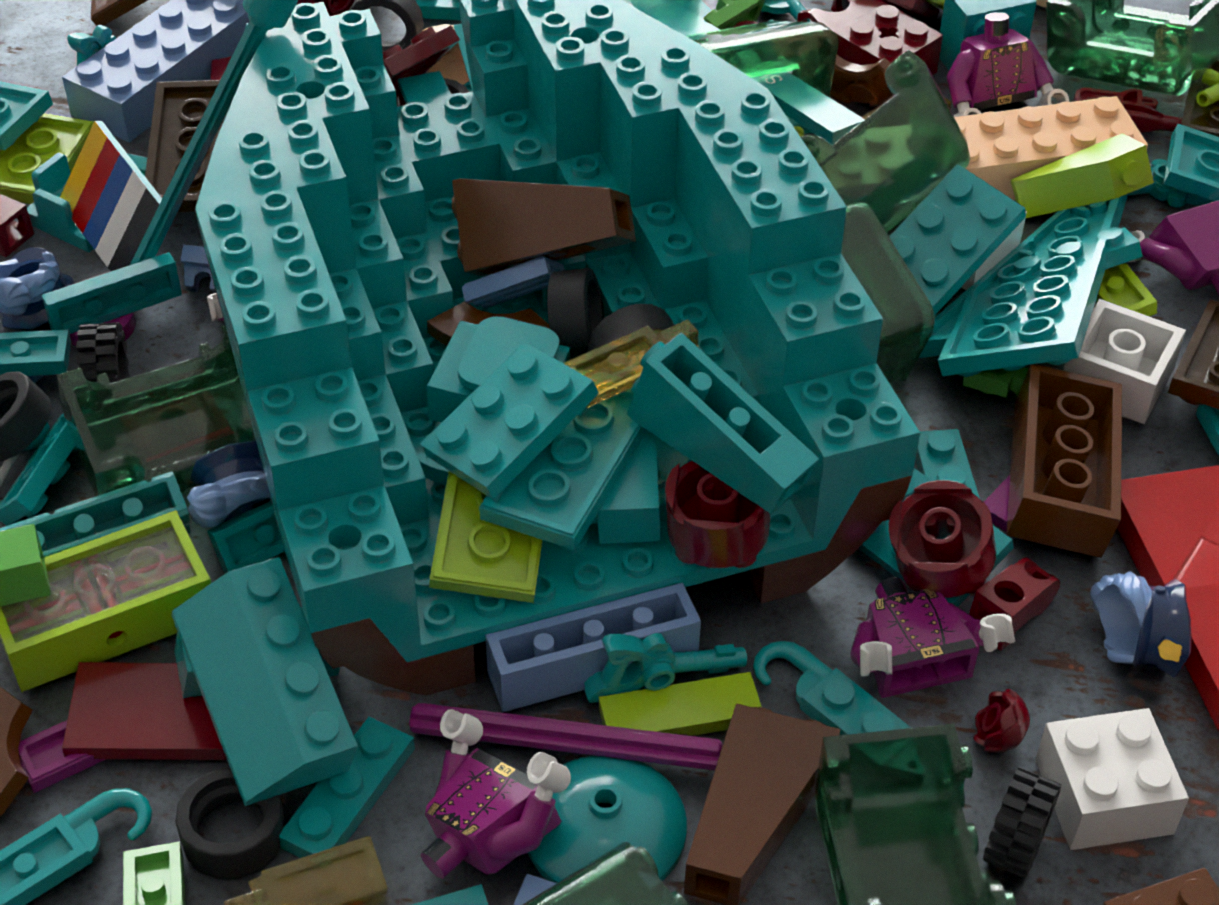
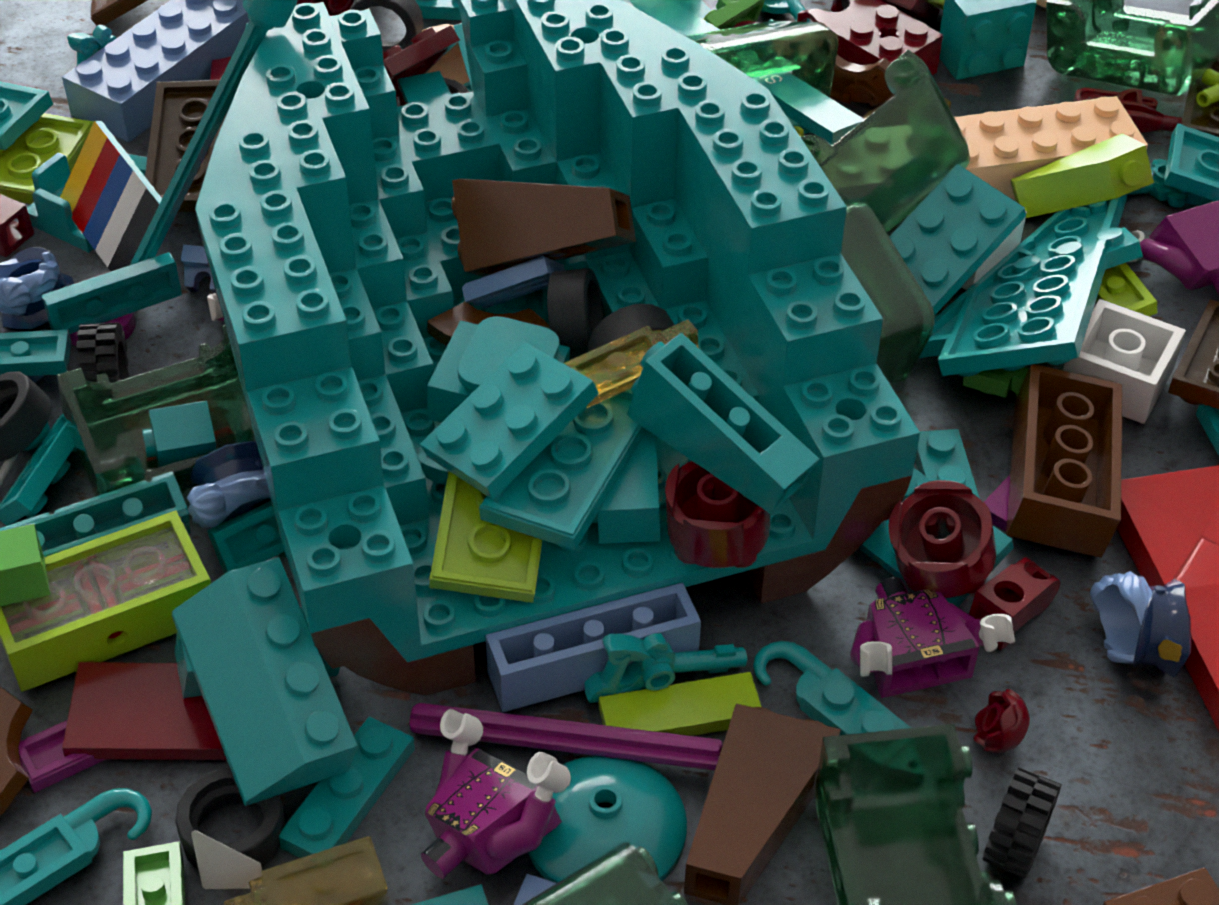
magenta torso [947,13,1069,117] -> none
white brick [1035,708,1189,850] -> none
none -> teal brick [142,401,216,474]
none -> white sticker [191,831,265,889]

